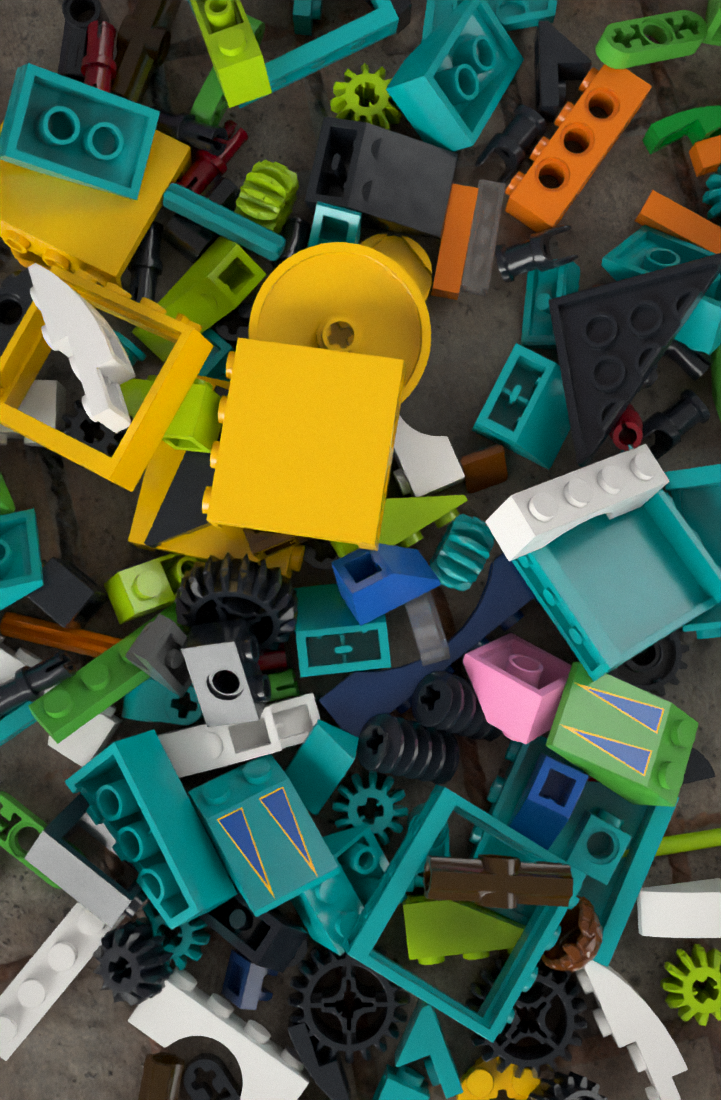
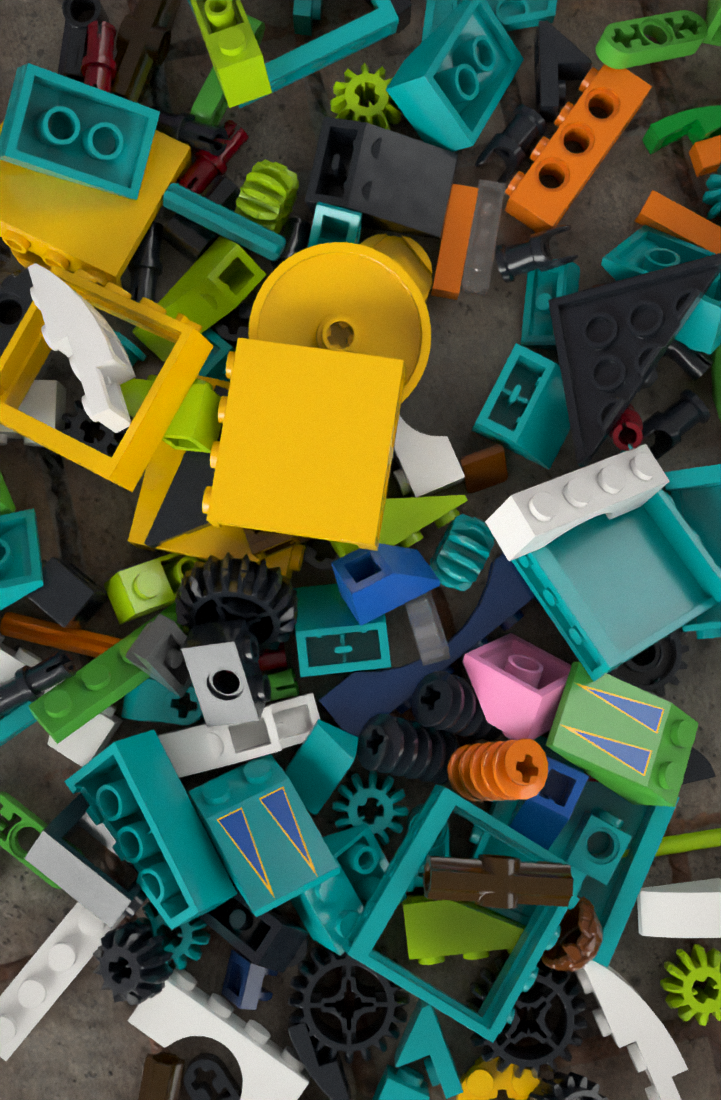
none -> orange piece [448,739,548,802]

